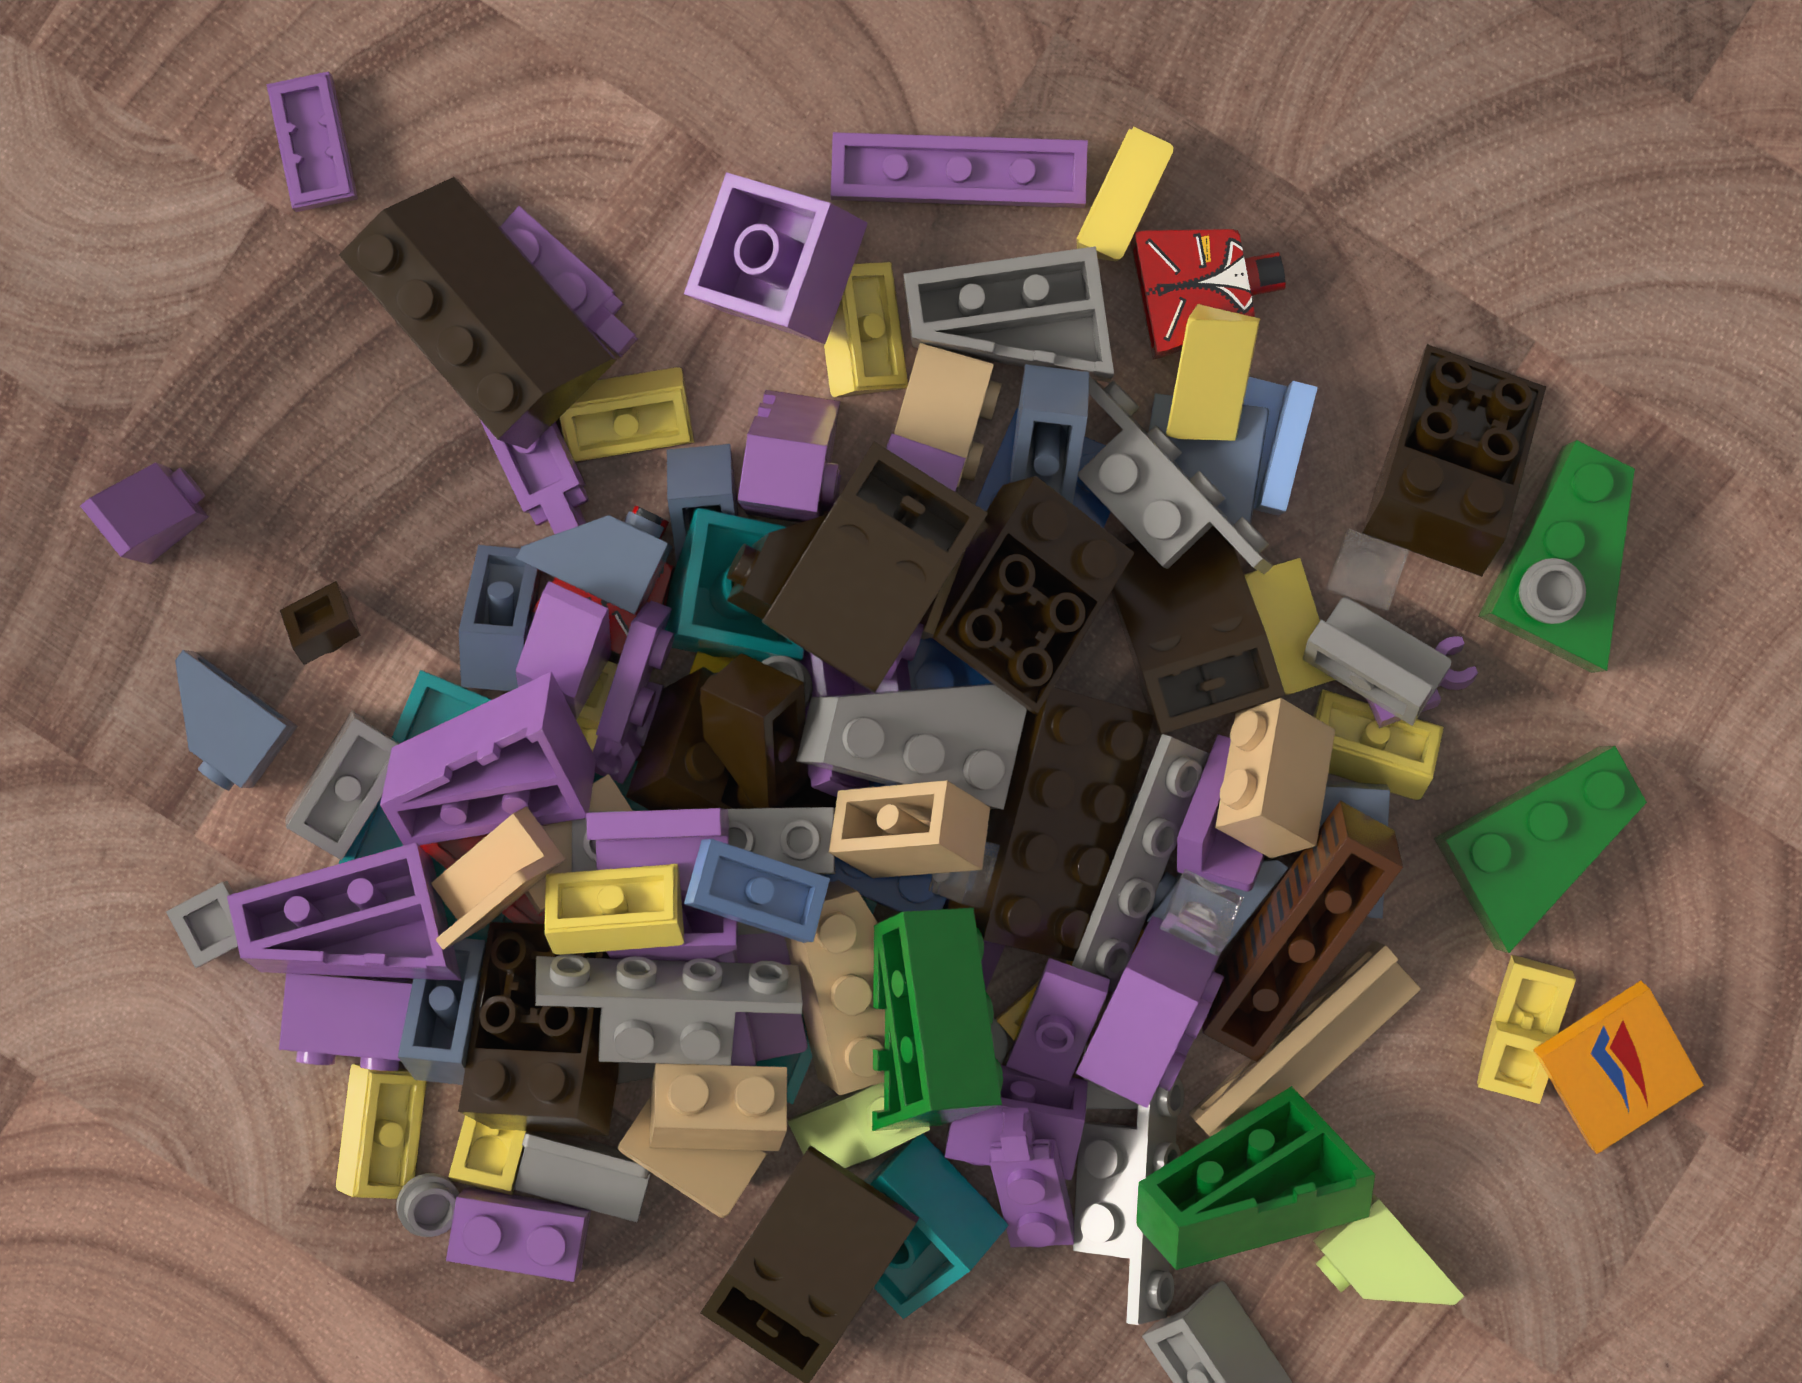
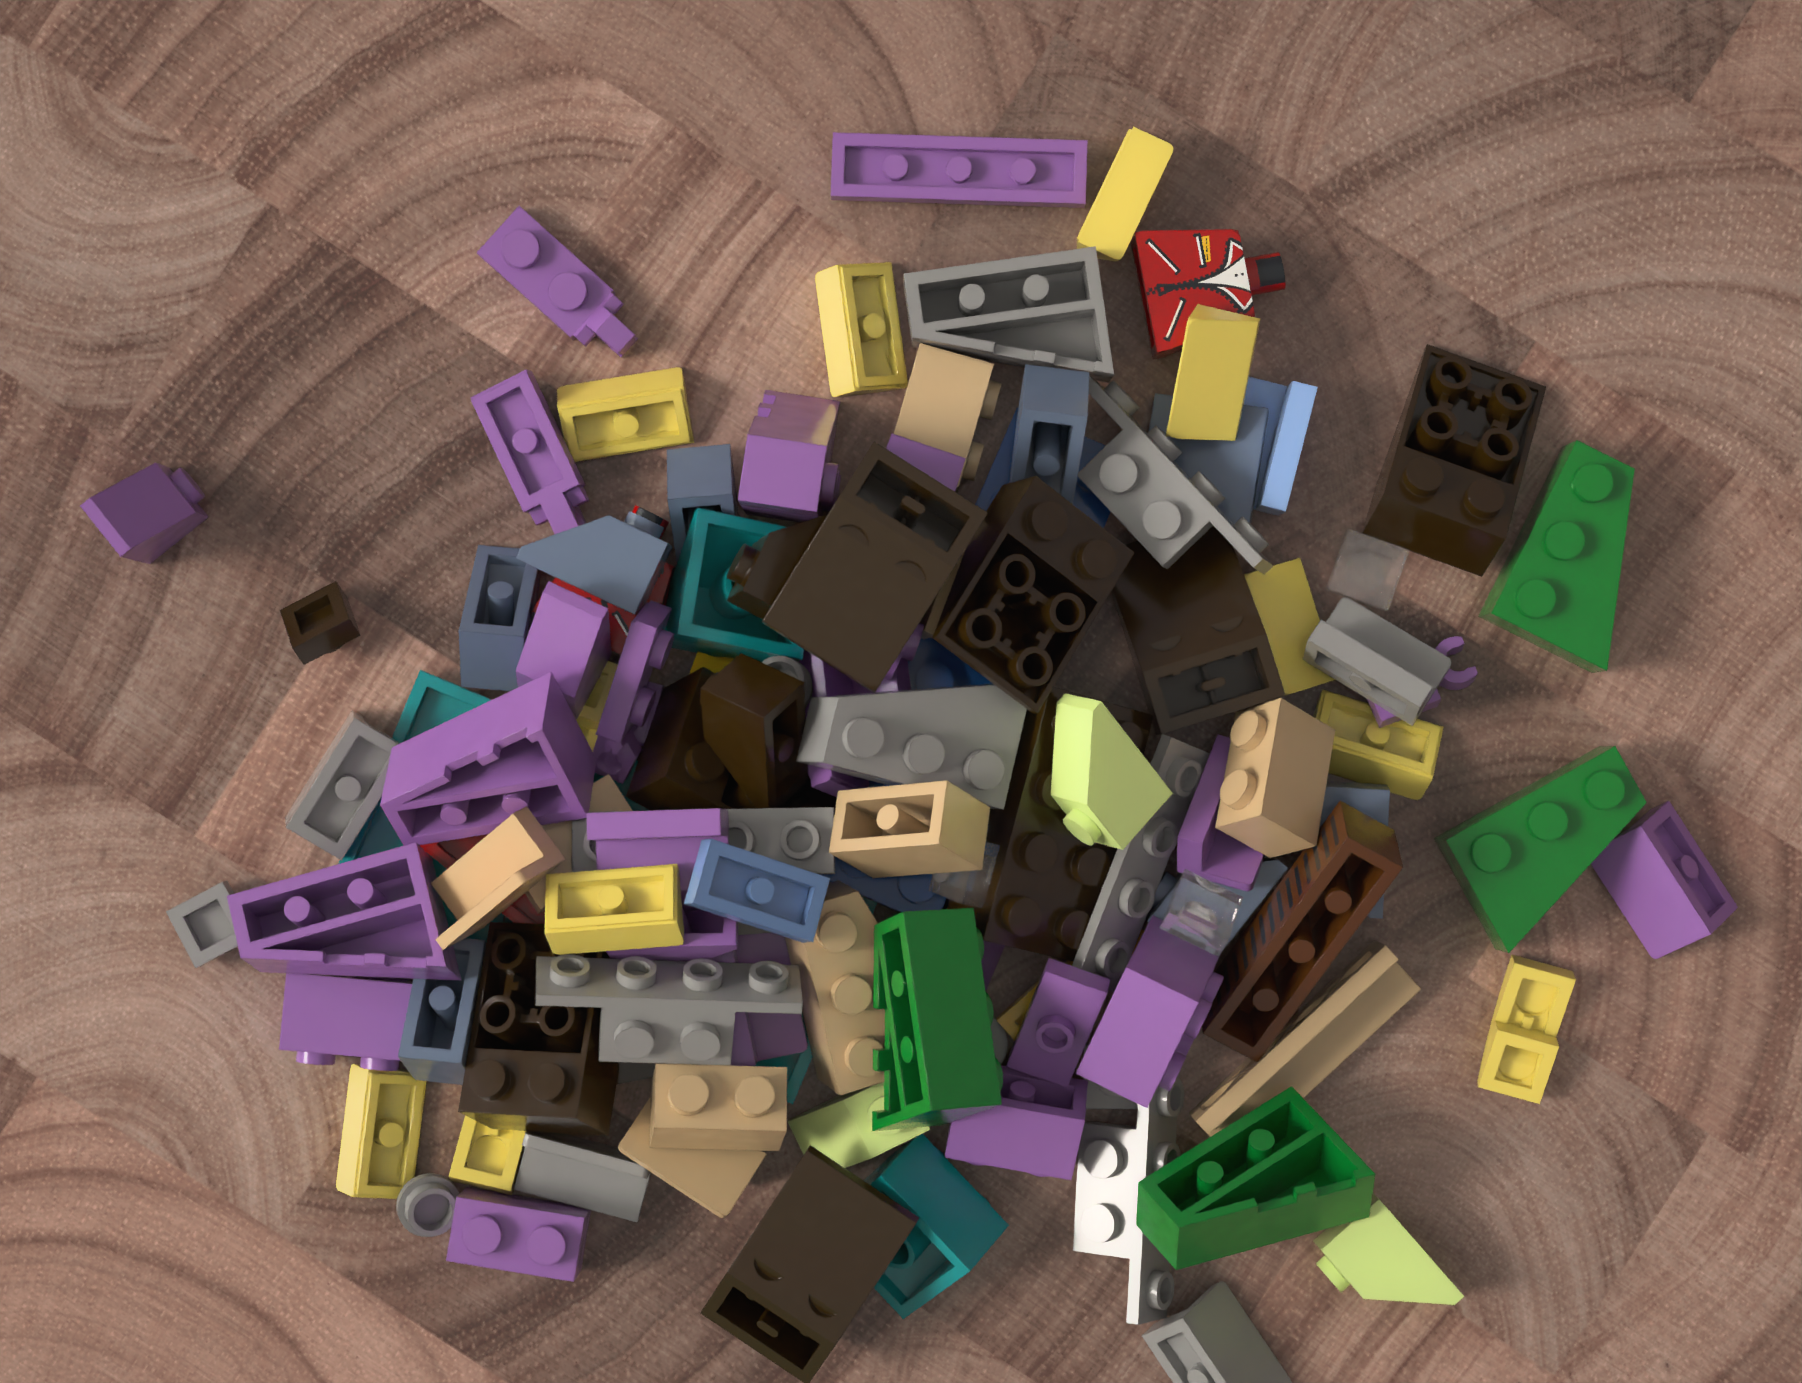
sand blue slope [175,650,298,791] -> none
medium lavender plate [266,71,358,212] -> none
dark brown slope [339,177,617,449] -> none
medium lavender brick [684,172,868,344] -> none
medium lavender hinge [989,1107,1074,1248] -> none
light grey plate [1519,558,1586,624] -> none
light orange tile [1533,980,1704,1154] -> none
none -> yellowish green slope [1051,693,1173,850]
none -> medium lavender panel [1591,801,1738,959]

